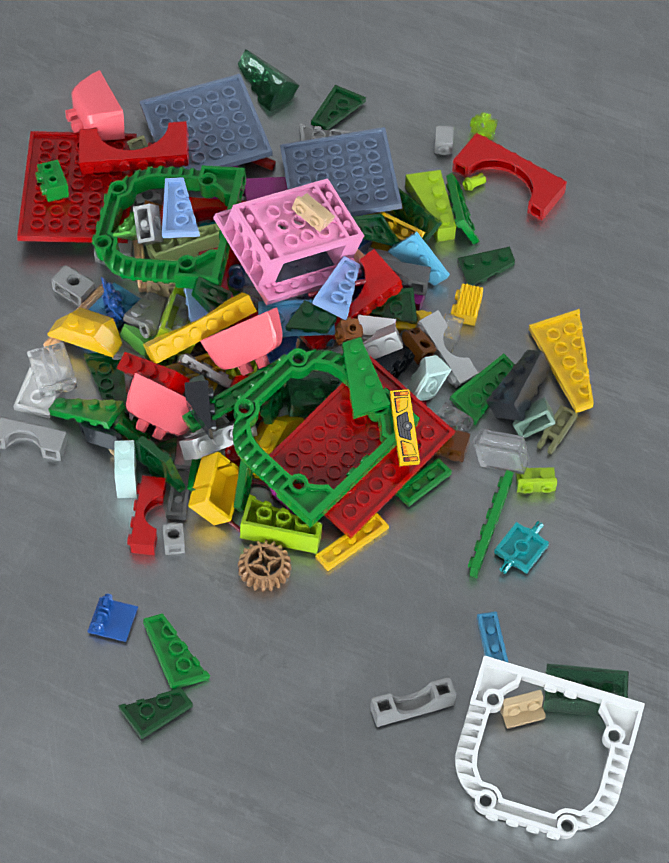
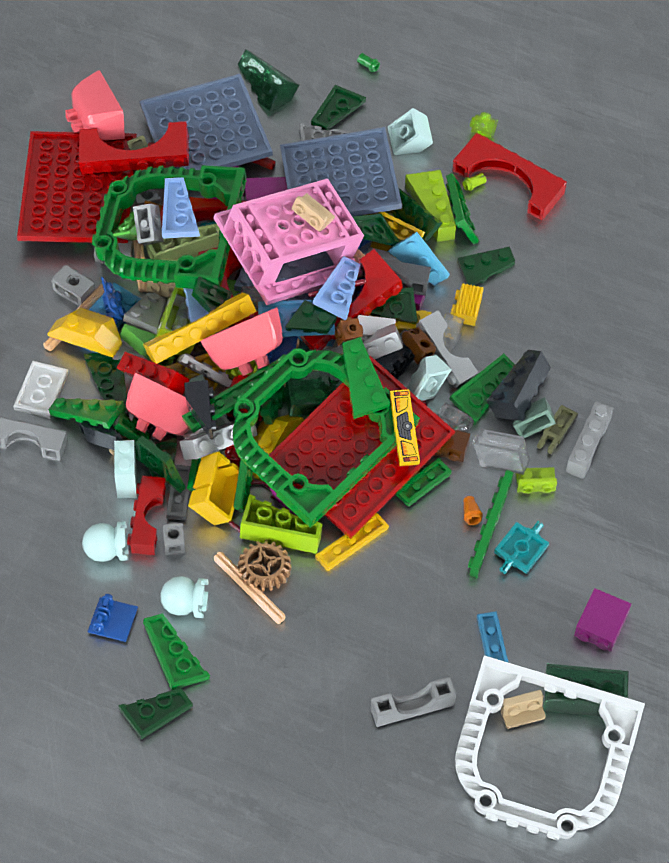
clear brick [27,342,77,398] -> none
green brick [35,160,69,202] -> none
light grey bush [139,319,157,338] -> none
dark blue bush [228,264,245,289] -> none
light grey brick [434,126,454,154] -> none
yellow wing [528,309,594,413] -> none
none -> light aqua tile [82,521,129,562]
none -> light aqua tile [160,576,208,618]
none -> light nougat axle [214,552,285,624]
none -> green pin [357,53,380,72]
none -> light aqua slope [388,108,433,155]
none -> orange cone [463,496,483,525]
none -> light grey arch [566,401,613,479]
none -> magenta brick [574,588,631,651]

